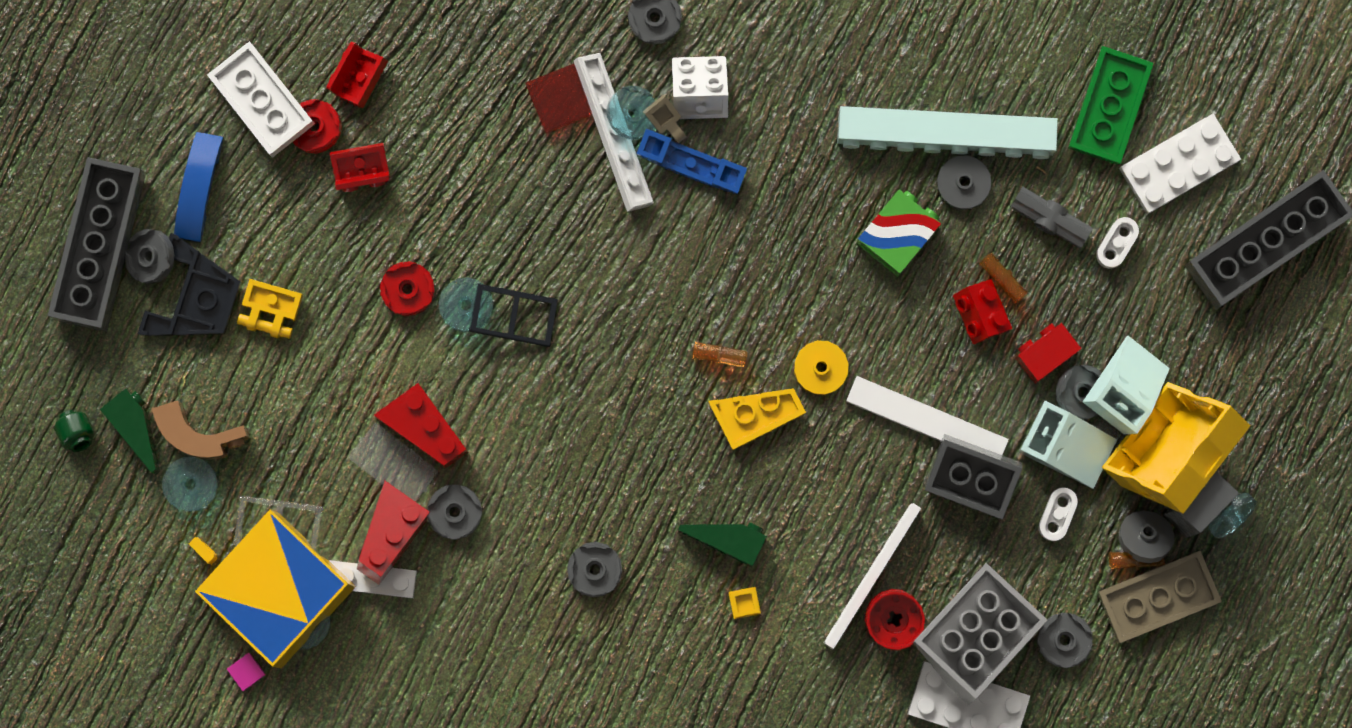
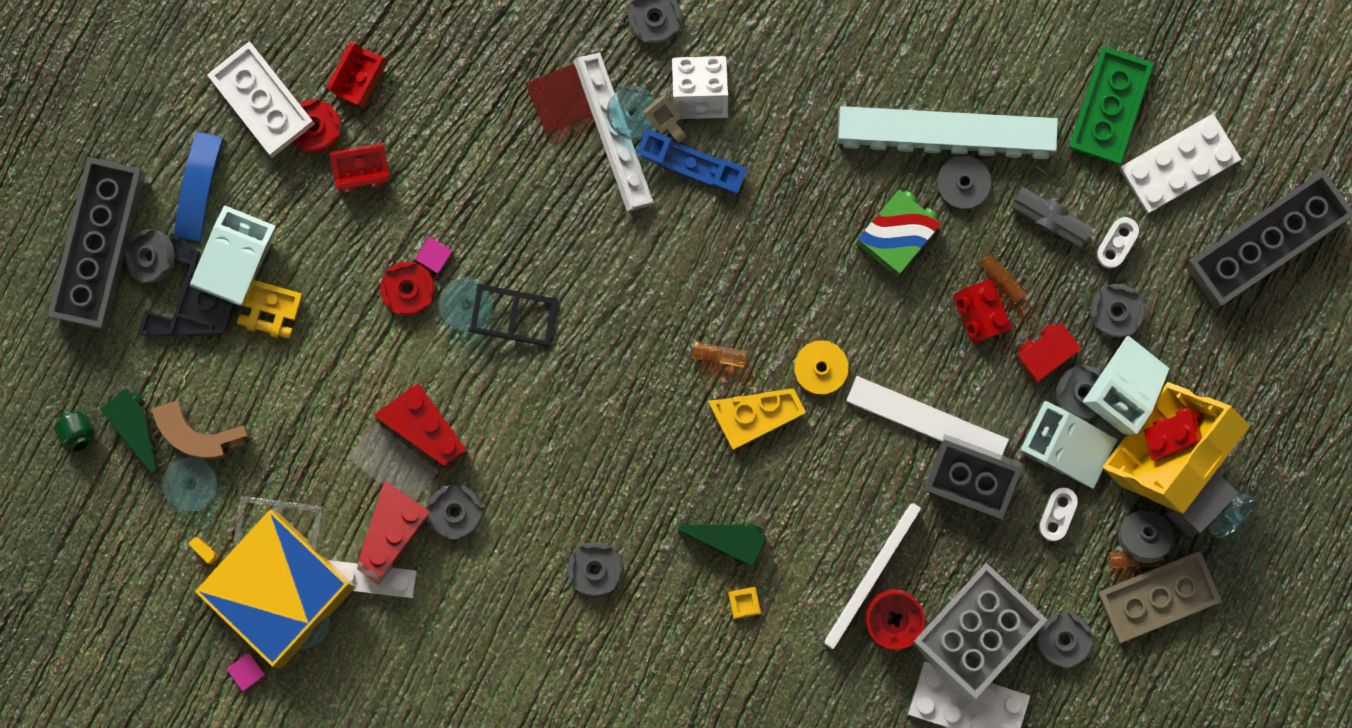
none -> light aqua slope [190,205,275,306]
none -> dark pink tile [415,236,453,275]
none -> dark grey plate [1090,284,1145,338]
none -> red bracket [1144,408,1204,462]

